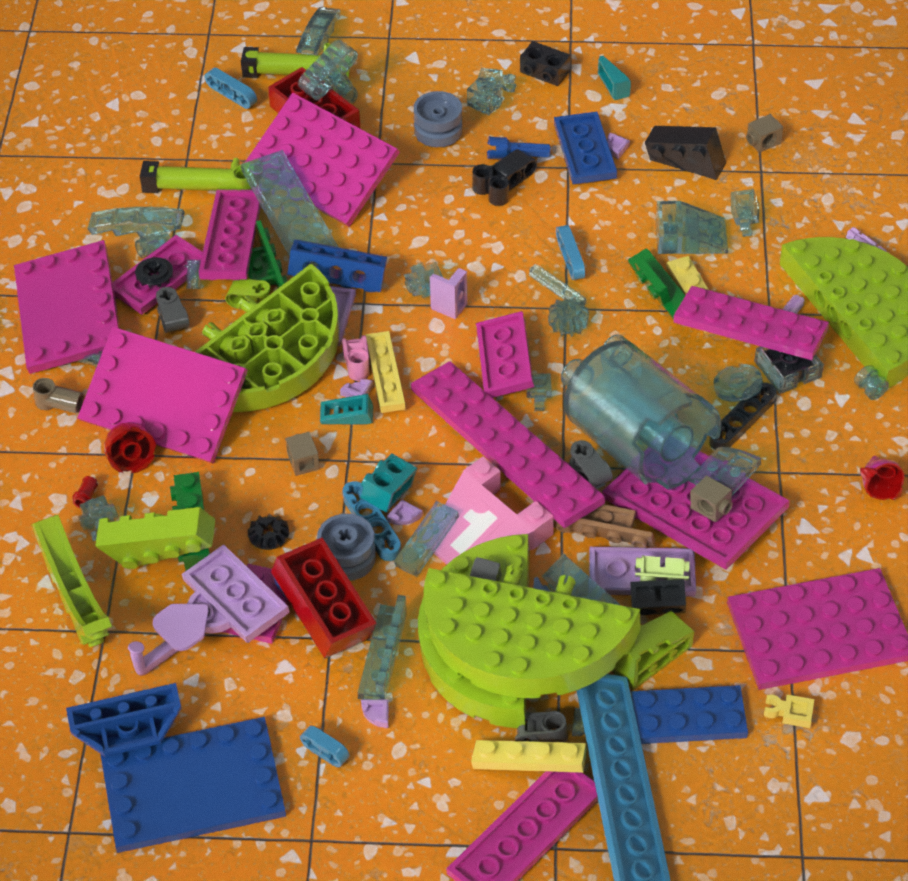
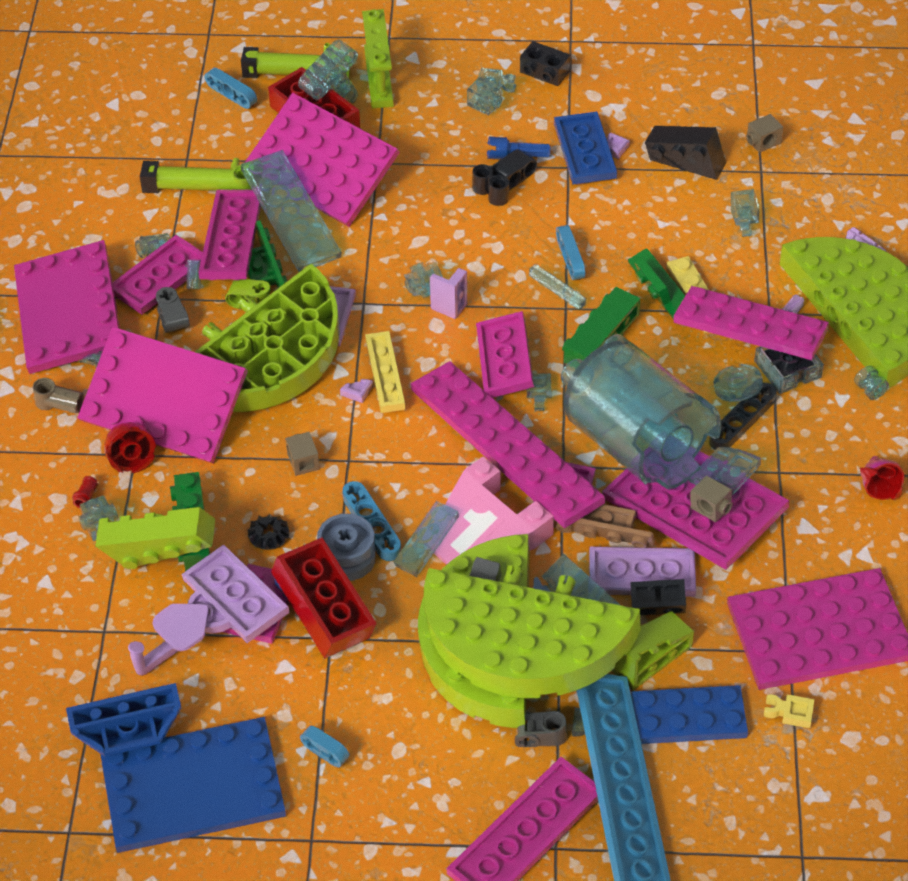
lime arch [31,515,112,647] -> none
clear light blue slope [87,207,185,238] -> none
black gear [135,257,173,289] -> none
blue brick [287,239,387,292] -> none
clear light blue slope [296,7,340,56] -> none
teal slope [320,394,373,424] -> none
bright pink piece [341,335,370,381] -> none
clear light blue fence [358,595,407,700] -> none
teal brick [361,453,417,513] -> none
lavender tile [361,699,389,728] -> none
lavender tile [387,499,423,525] -> none
sand blue wheel [414,91,462,147] -> none
light yellow plate [471,740,587,773] -> none
clear light blue gear [548,297,589,337] -> none
dark grey piece [569,440,613,488] -> none
teal slope [598,56,631,100] -> none
yellowish green hinge [635,555,690,581] -> none
clear light blue slope [655,201,728,254] -> none
none -> lime fence [362,9,393,109]
none -> green brick [562,287,640,374]

